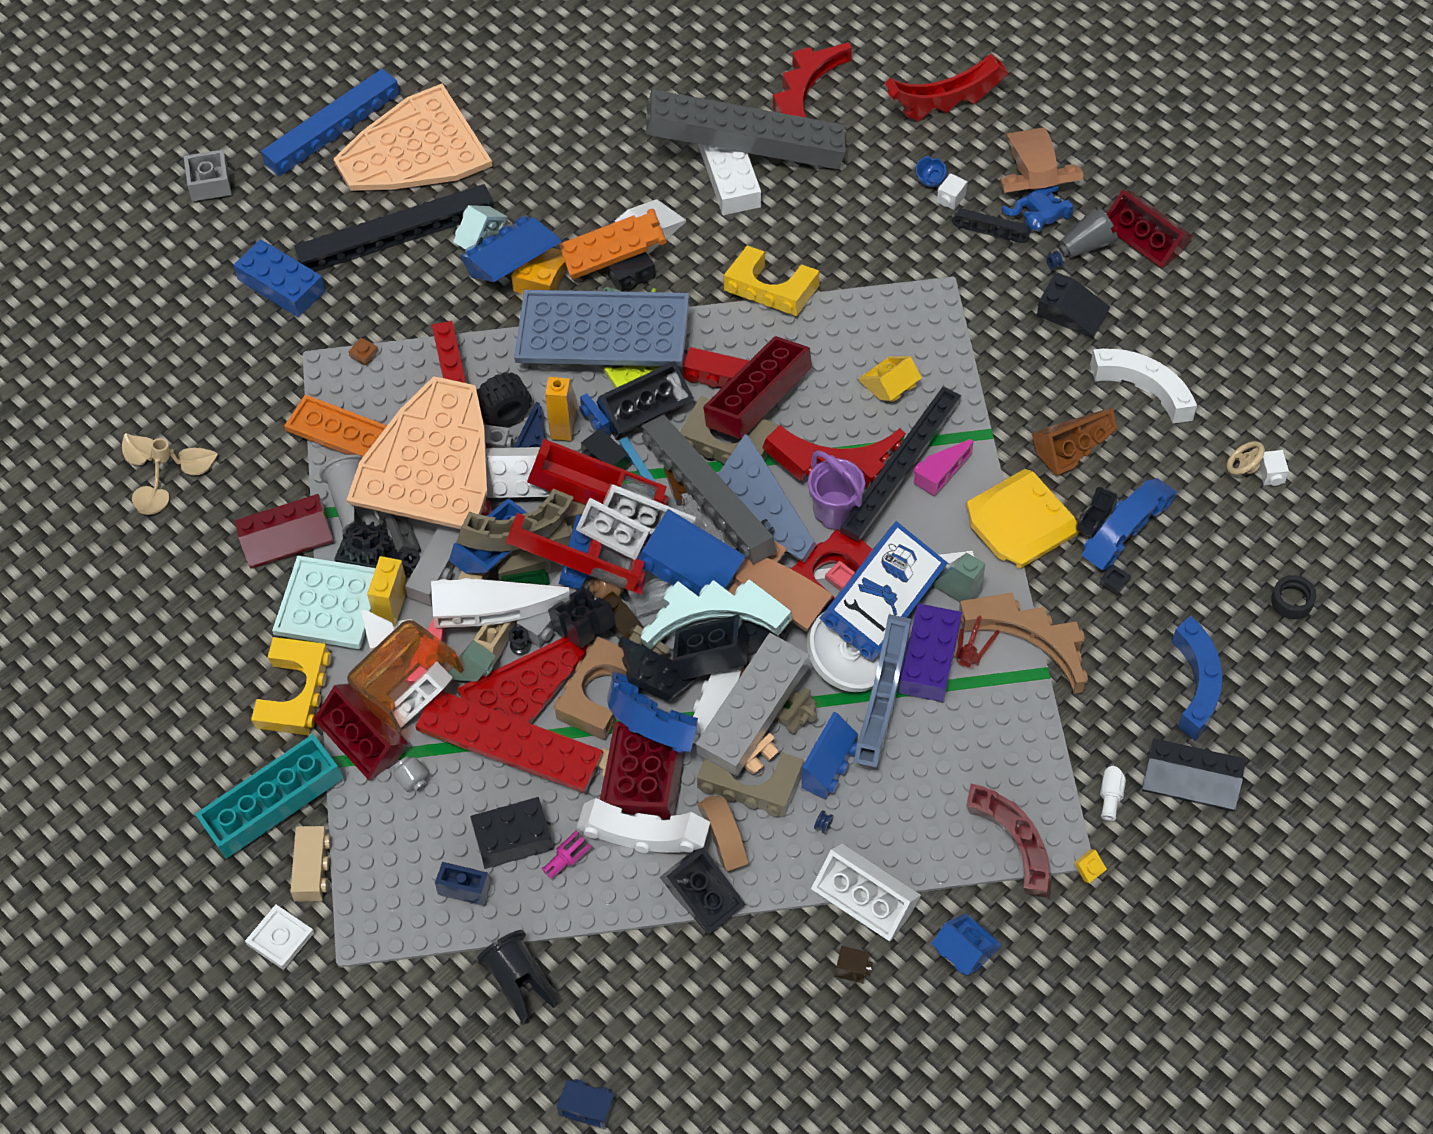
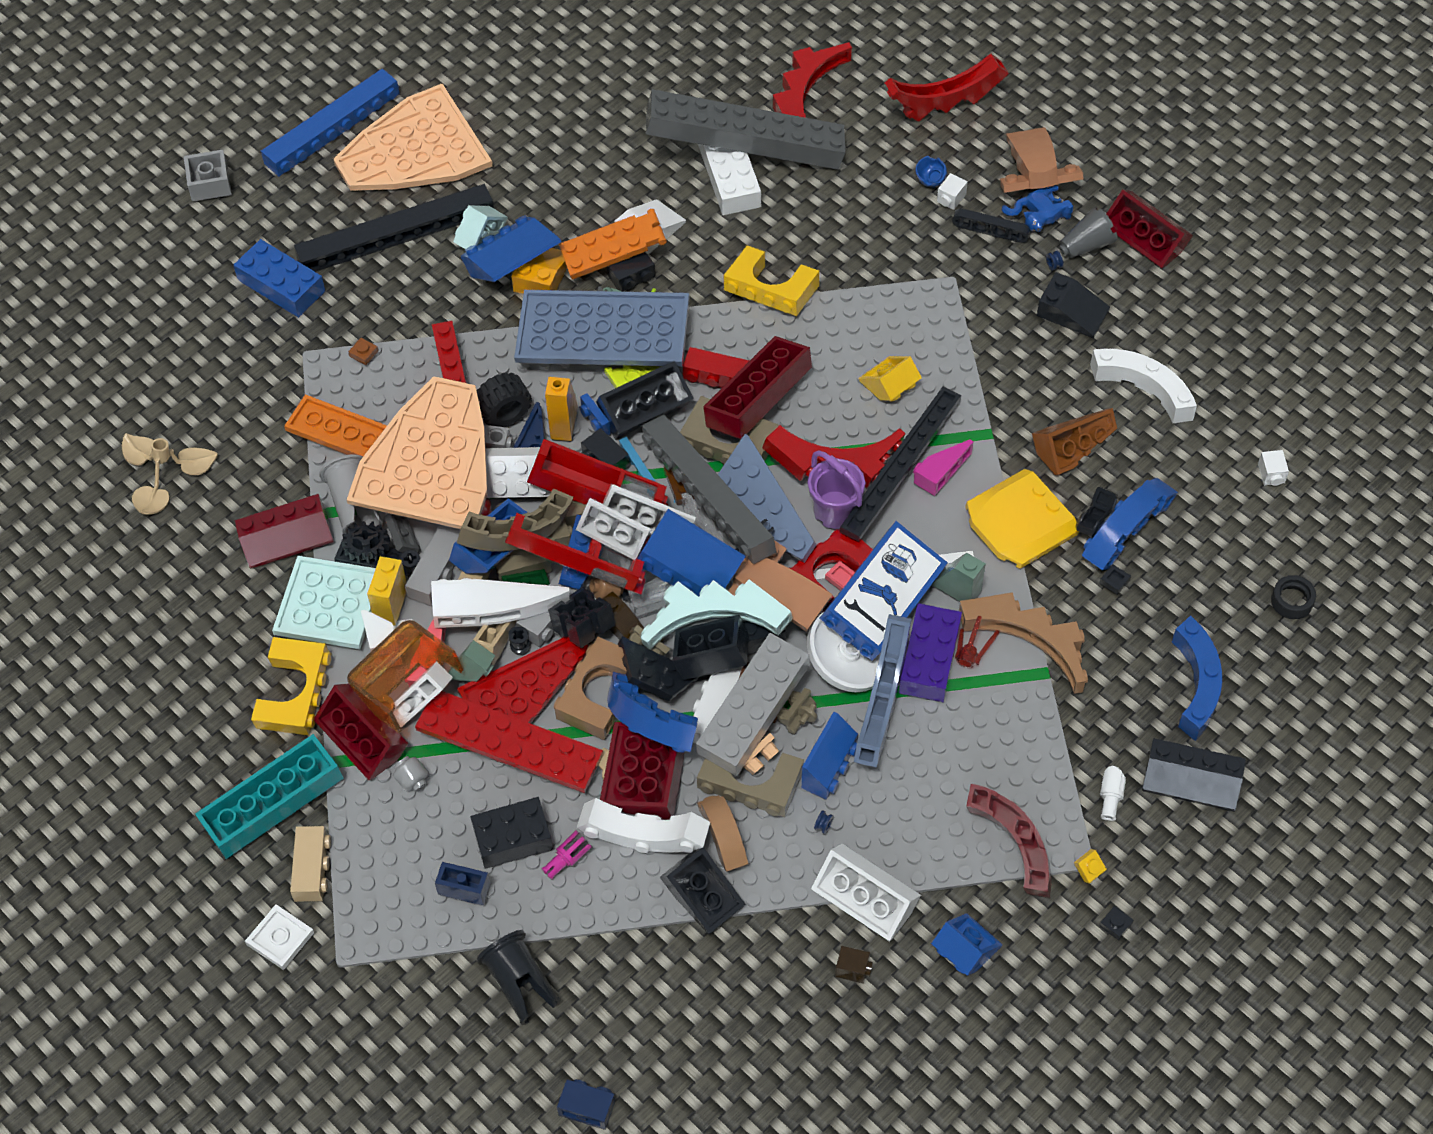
tan piece [1227,441,1265,475] -> none
none -> black plate [1099,905,1134,941]

